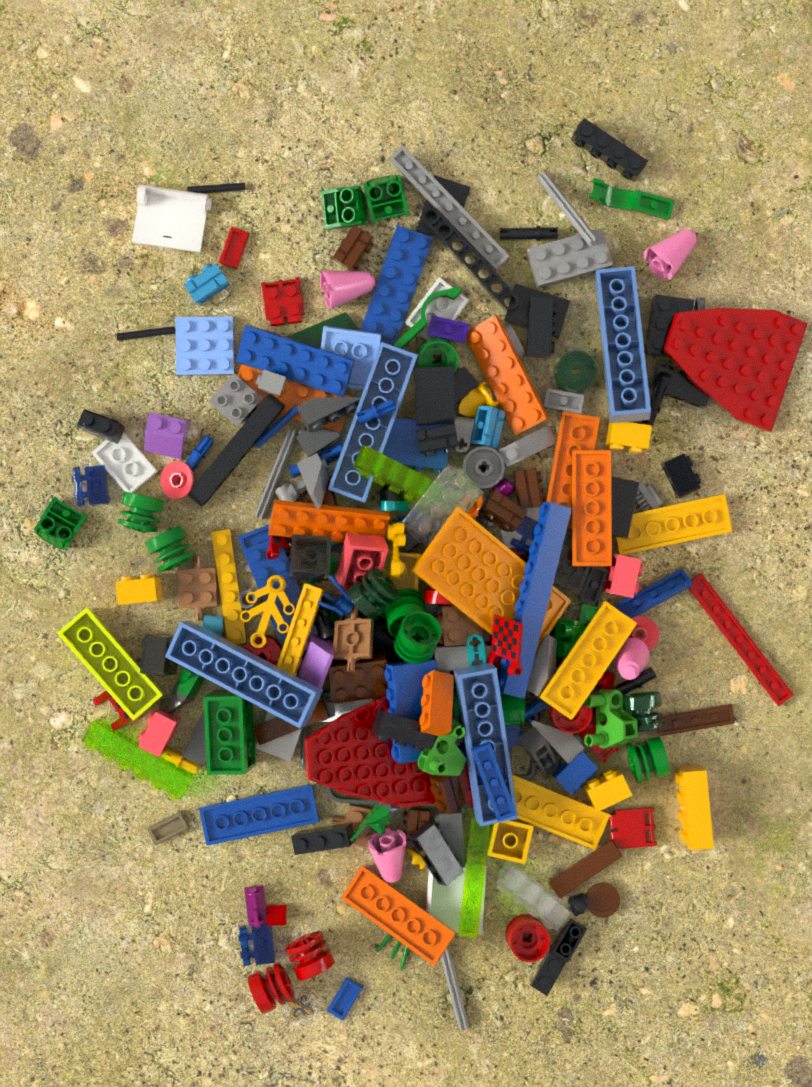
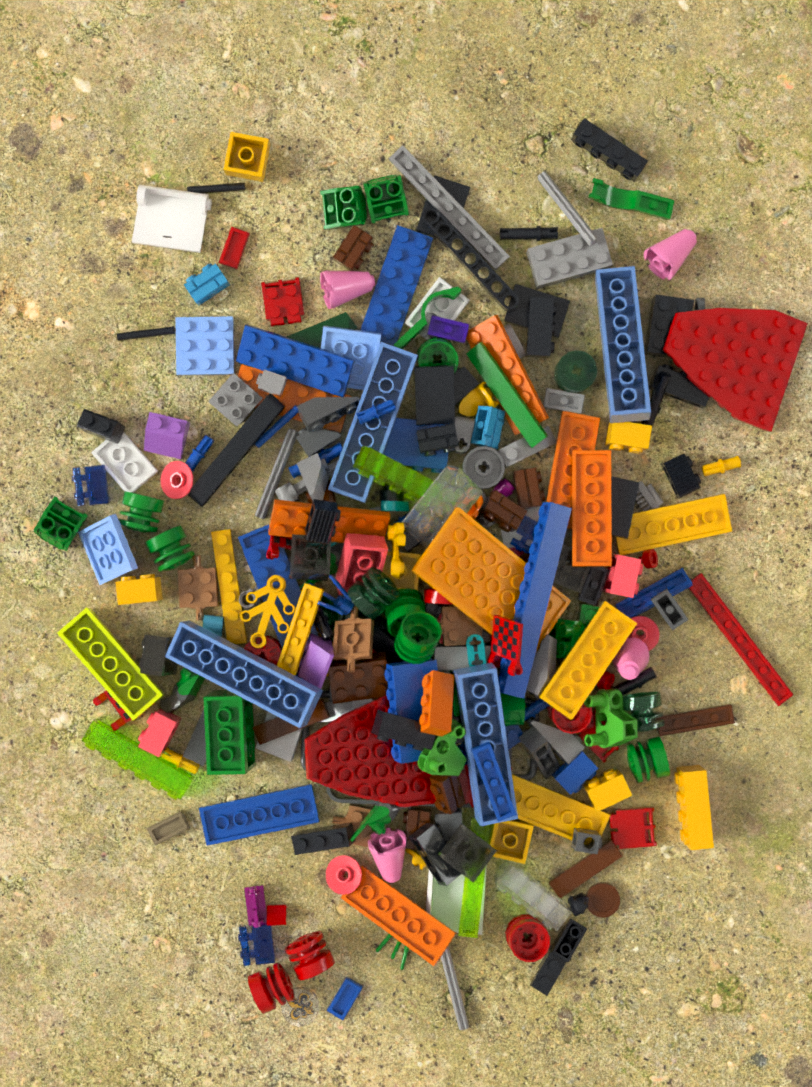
none -> light blue plate [78,514,138,585]
none -> yellow brick [223,132,271,182]
none -> black brick [305,499,341,544]
none -> coral dish [326,855,362,895]
none -> clear smoke brick [438,823,497,883]
none -> tile [466,342,548,448]
none -> dark grey brick [571,828,603,854]
none -> red tile [638,549,658,569]
none -> dark grey slope [651,588,688,631]
none -> yellow axle [702,456,741,476]

